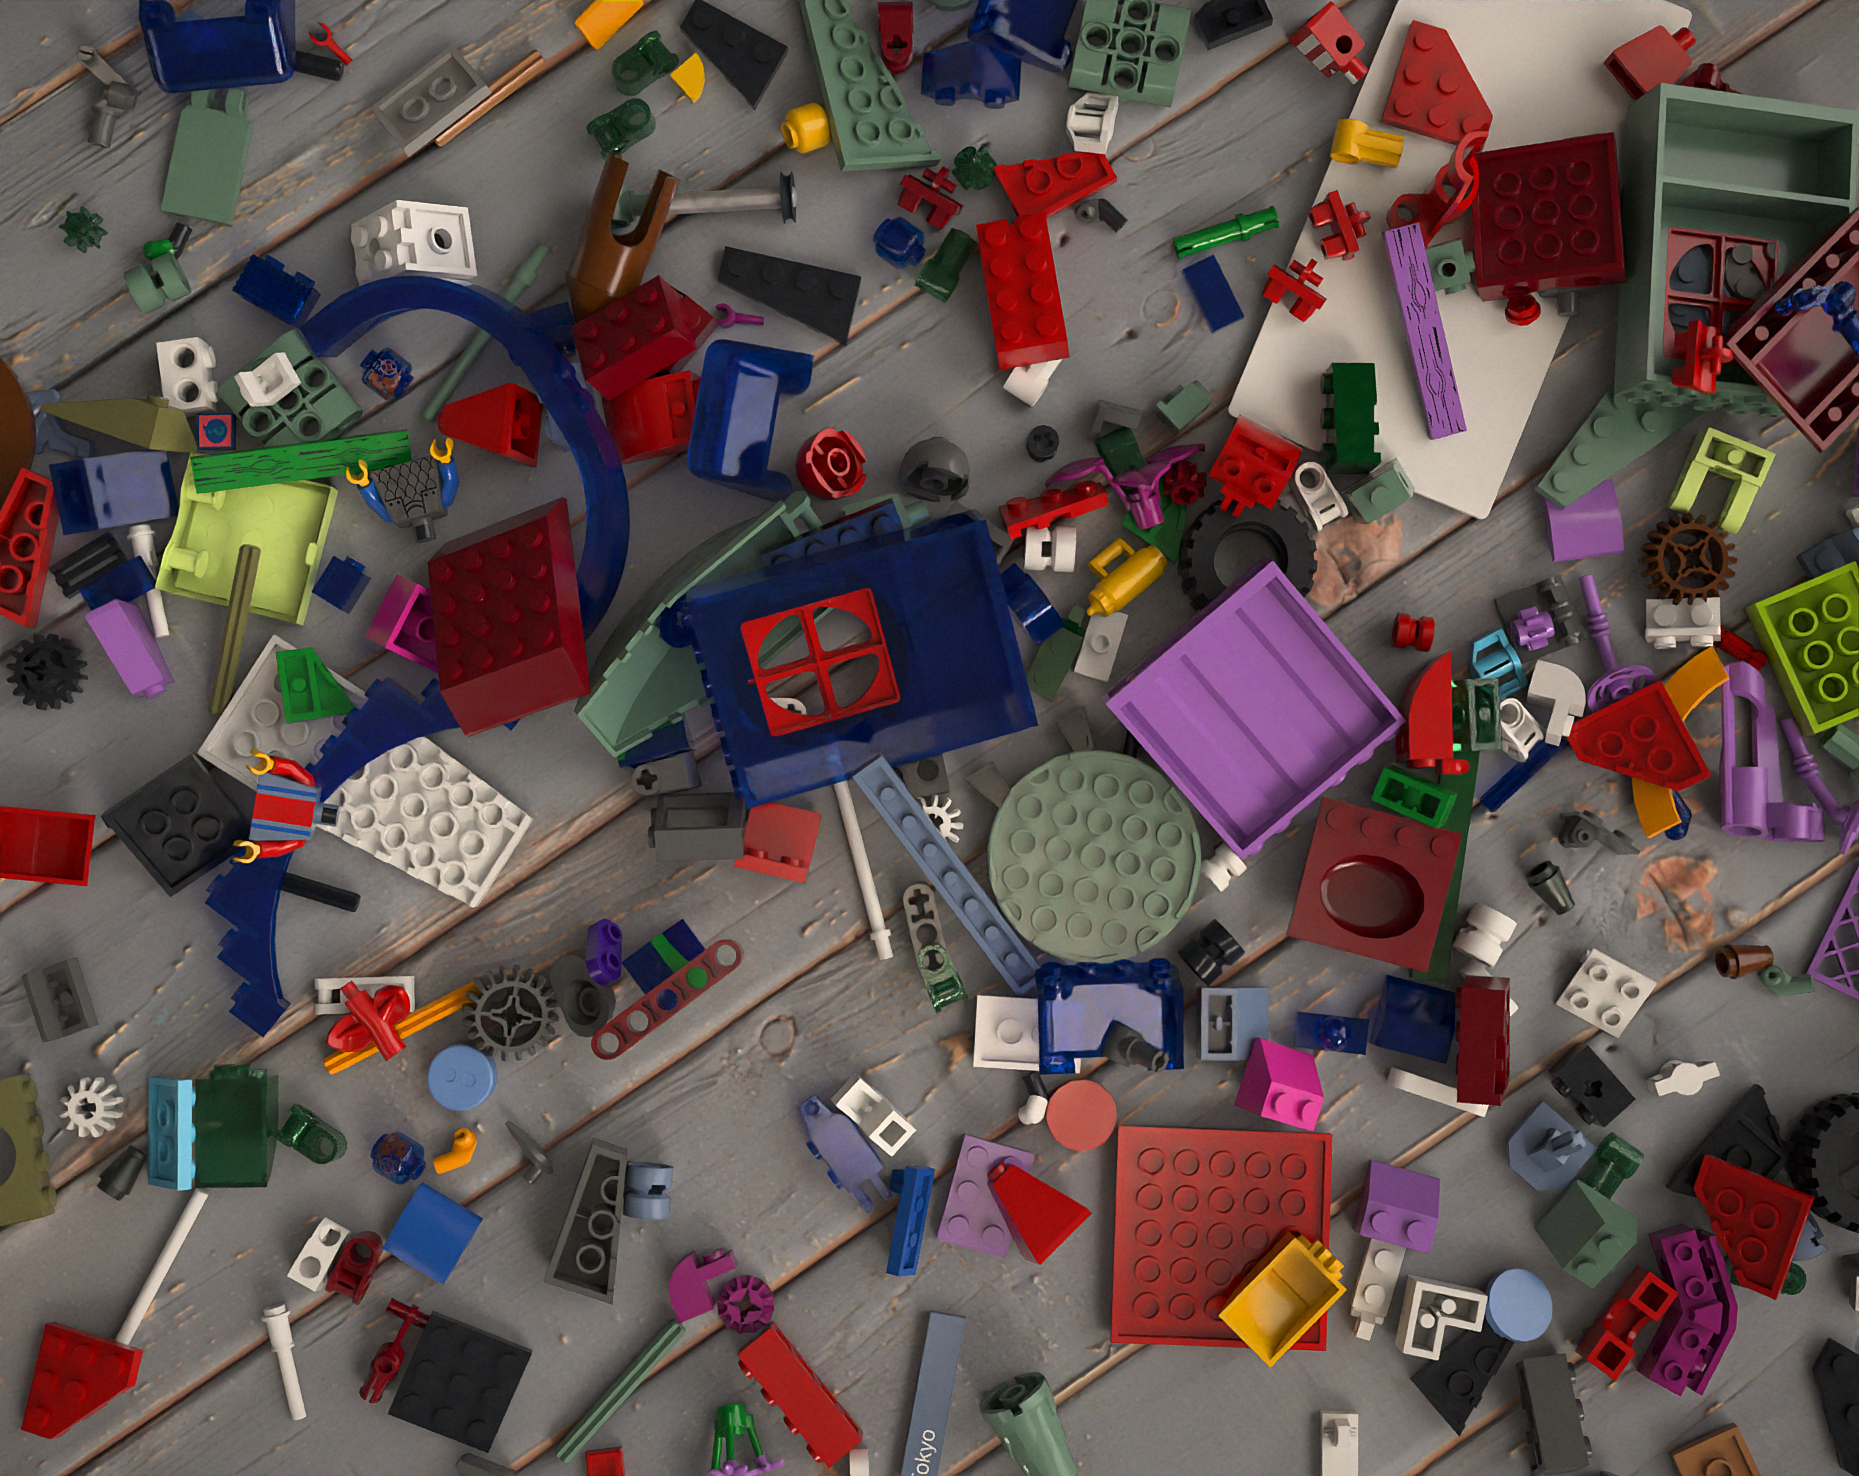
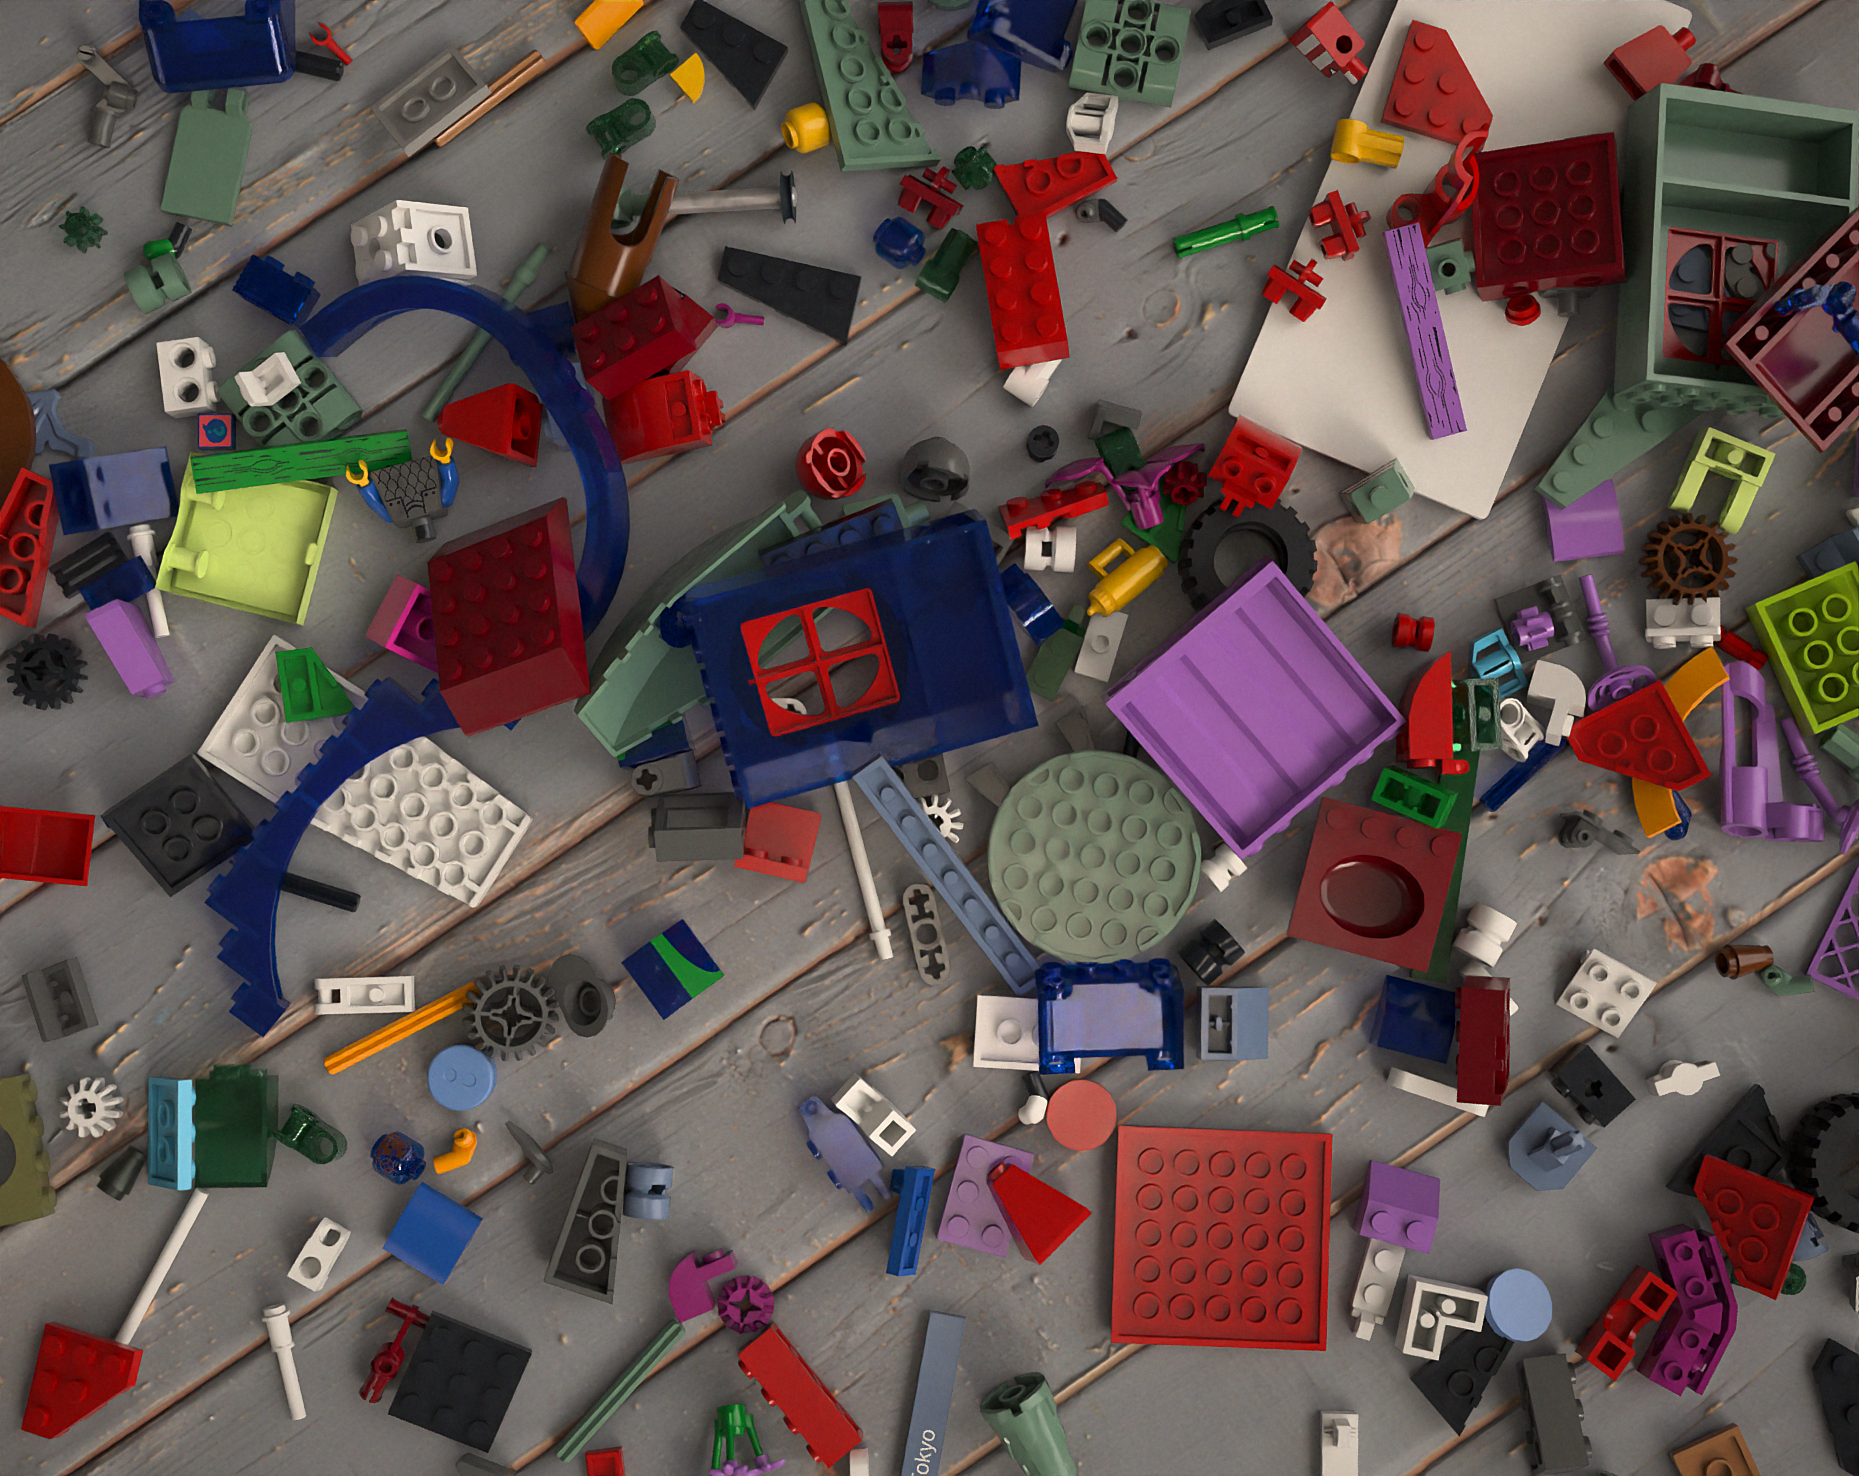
olive wedge [40,394,198,453] -> none
olive axle [208,544,261,715] -> none
torso [233,749,340,863] -> none
clear blue brick [311,556,372,614] -> none
red plant [325,980,410,1061] -> none
dark red piece [325,1231,383,1305] -> none
clear blue head [360,347,415,400] -> none
dark purple plate [586,919,622,986] -> none
dark red beam [591,939,744,1060] -> none
clear blue windscreen [687,339,814,503] -> none
clear green piece [917,942,970,1014] -> none
dark grey pin [1100,1021,1168,1073] -> none
sand green brick [1153,380,1211,436] -> none
clear blue tile [1181,254,1245,334] -> none
yellow piece [1218,1232,1347,1368] -> none
dark pink slope [1234,1037,1324,1132] -> none
white piece [1289,462,1349,532] -> none
clear blue tile [1293,1011,1369,1055] -> none
dark green wedge [1320,363,1381,474] -> none
pearl dark grey cone [1527,861,1575,915] -> none
sand green slope [1535,1179,1638,1289] -> none
clear green piece [1581,1132,1644,1199] -> none
red hips [1671,320,1733,395] -> none

